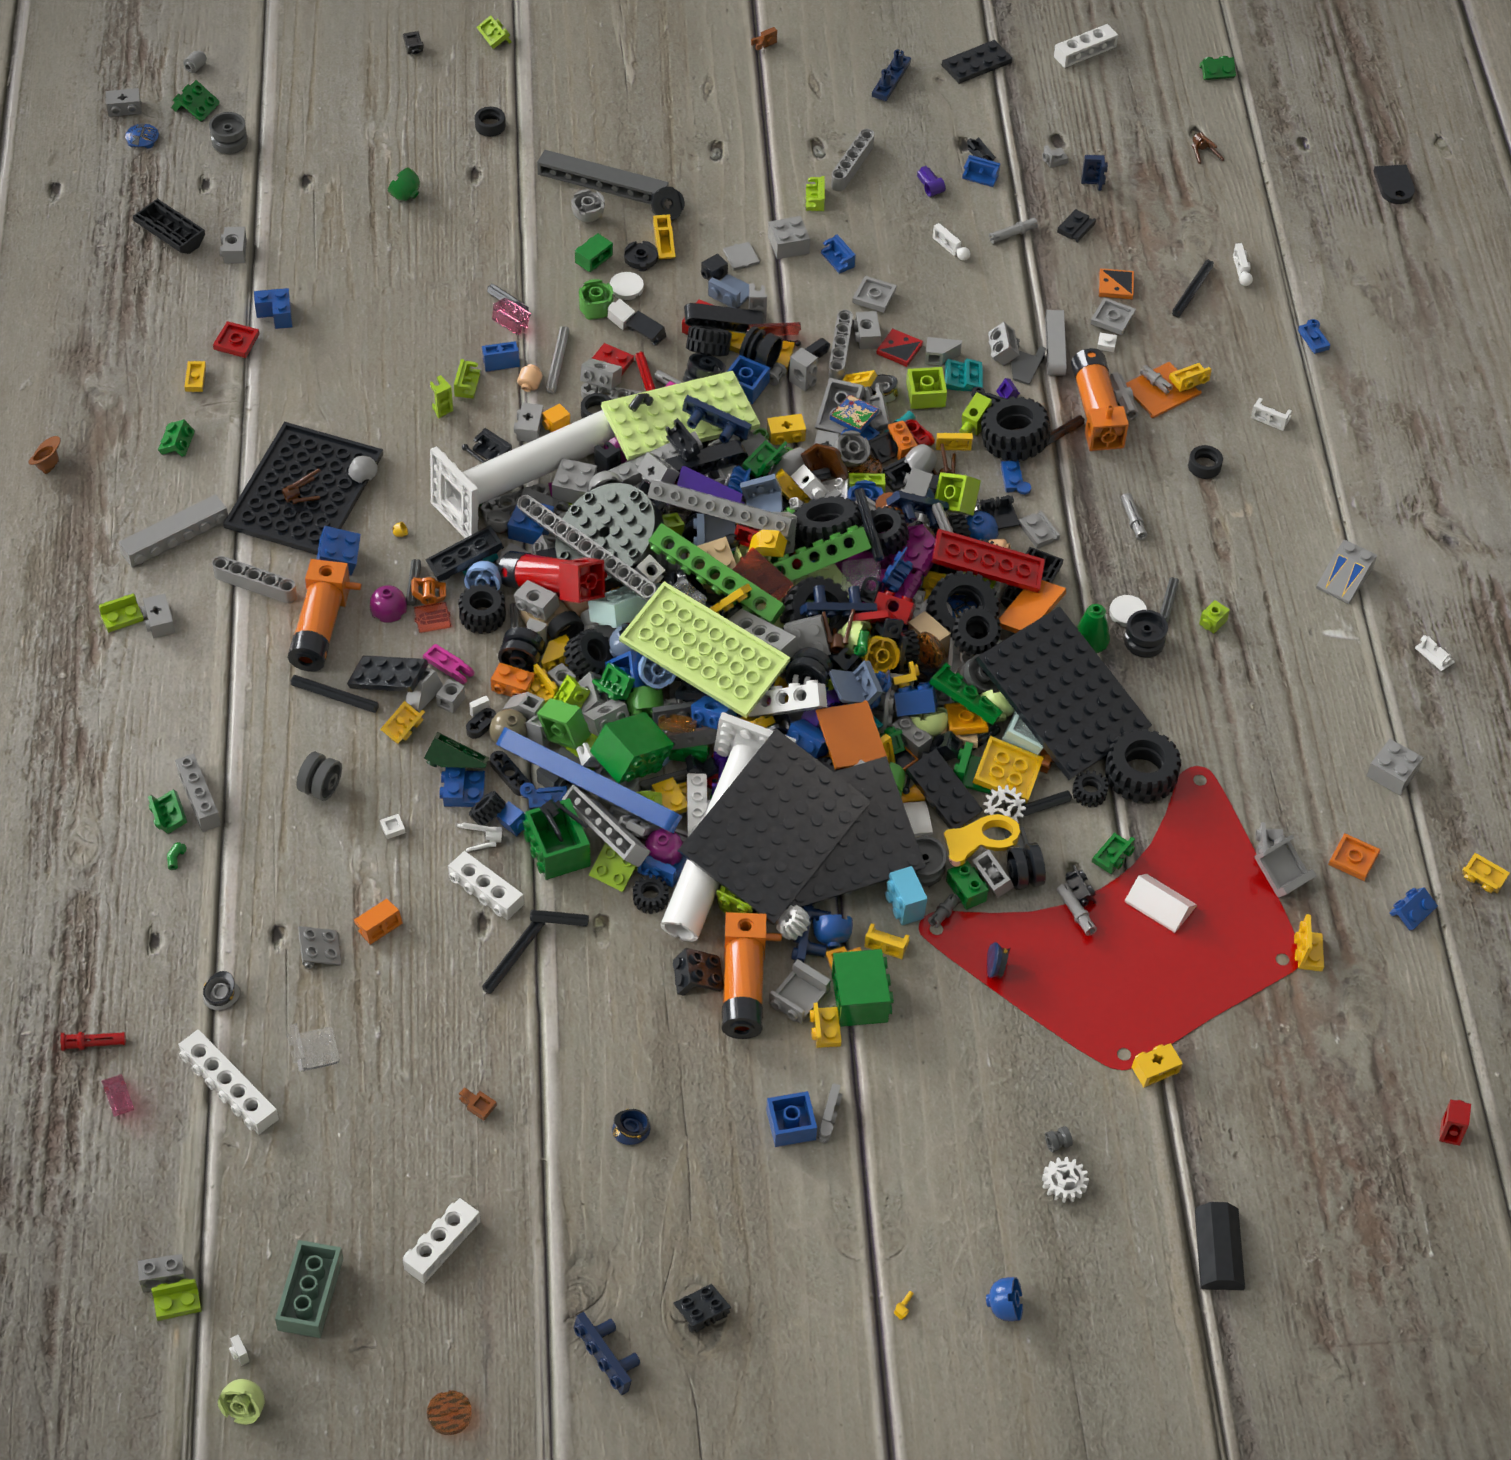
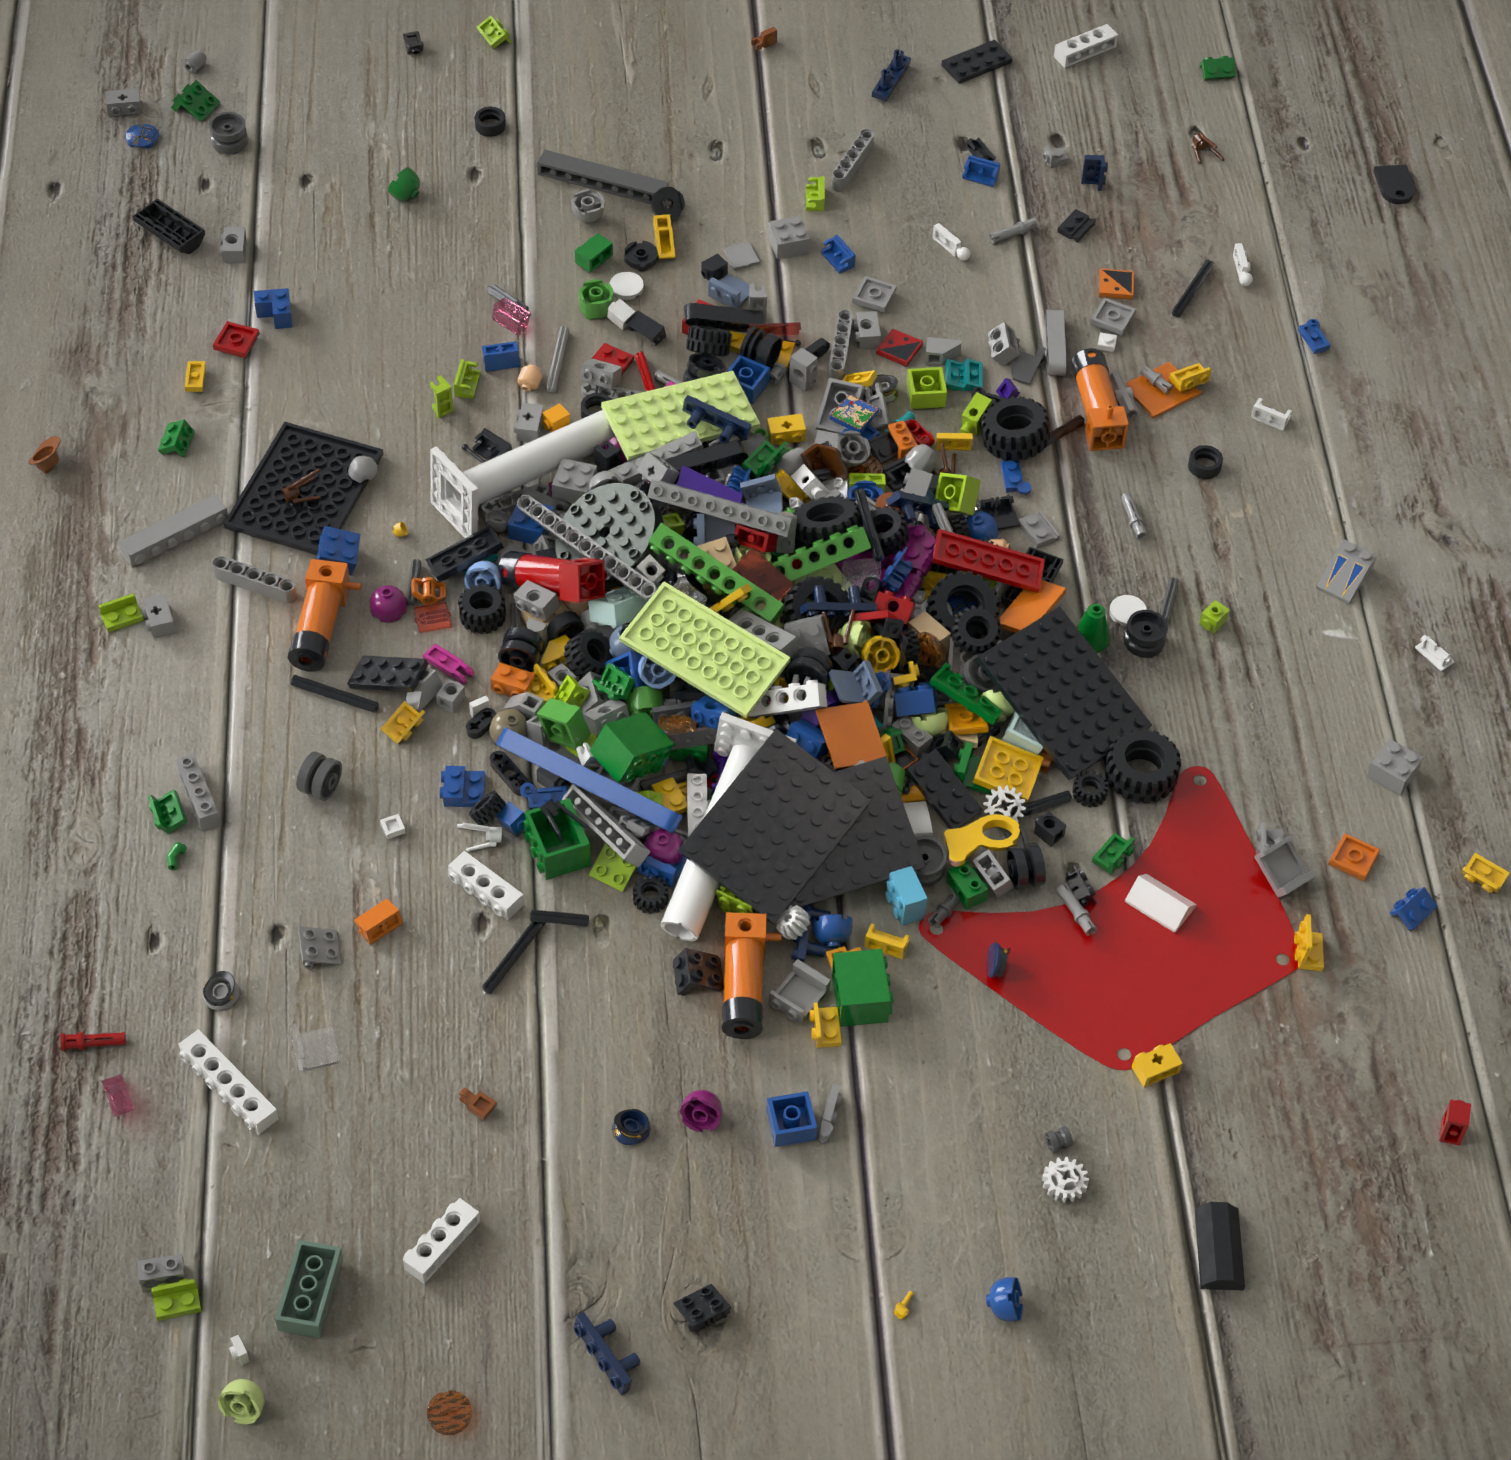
dark green slope [424,732,489,768] -> none
black arm [628,393,654,412] -> none
black hinge [665,418,701,462] -> none
yellow slope [748,530,787,557] -> none
green arm [854,630,870,657] -> none
dark purple piece [917,166,946,197] -> none
none -> magenta cylinder [679,1089,723,1132]
none -> black brick [1034,811,1066,847]

